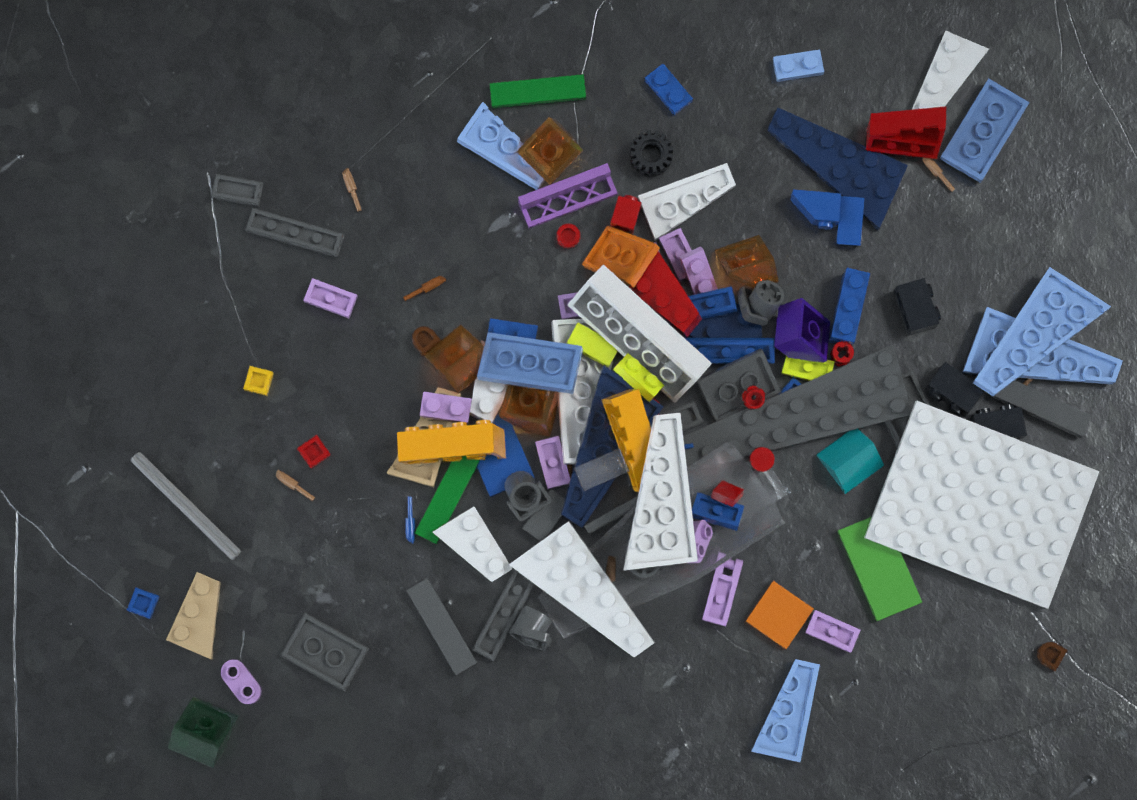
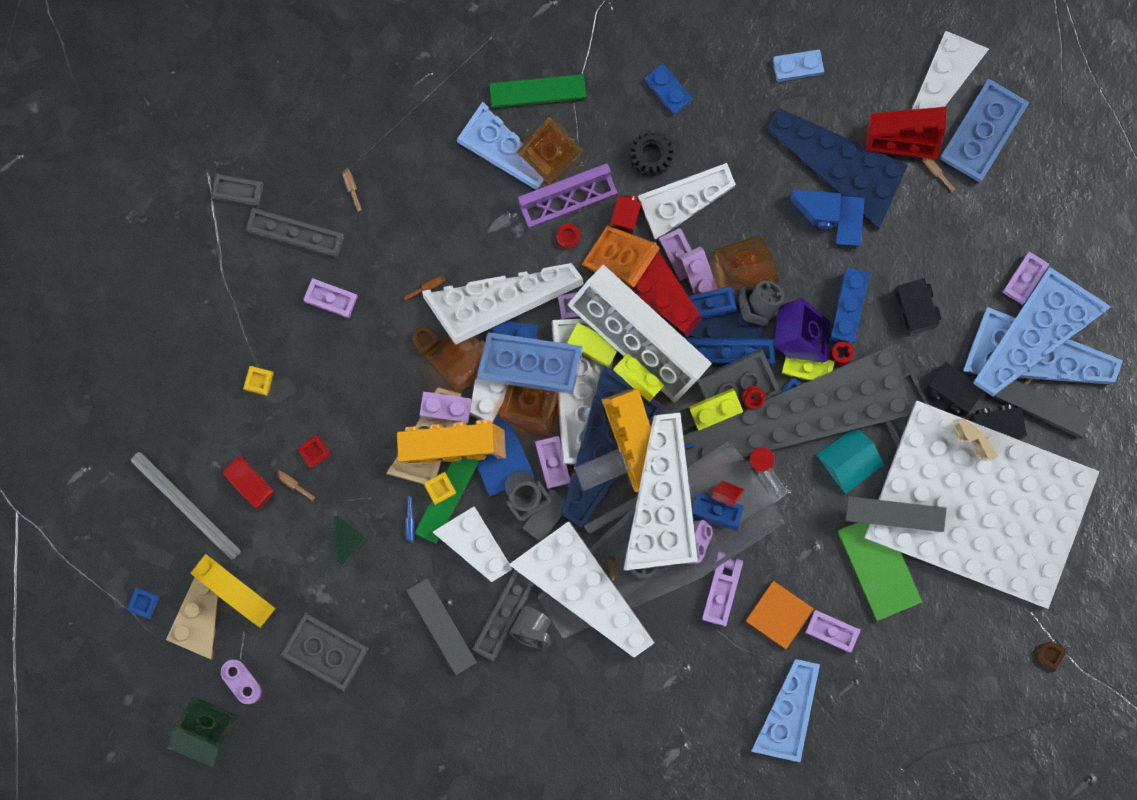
none -> yellow arch [190,554,276,628]
none -> red slope [222,455,275,509]
none -> clear green slope [334,516,367,568]
none -> white wing [422,263,584,345]
none -> yellow tile [423,472,457,505]
none -> neon yellow plate [688,388,743,431]
none -> dark grey tile [845,496,947,532]
none -> tan slope [953,418,998,461]
none -> lavender plate [1002,252,1049,305]

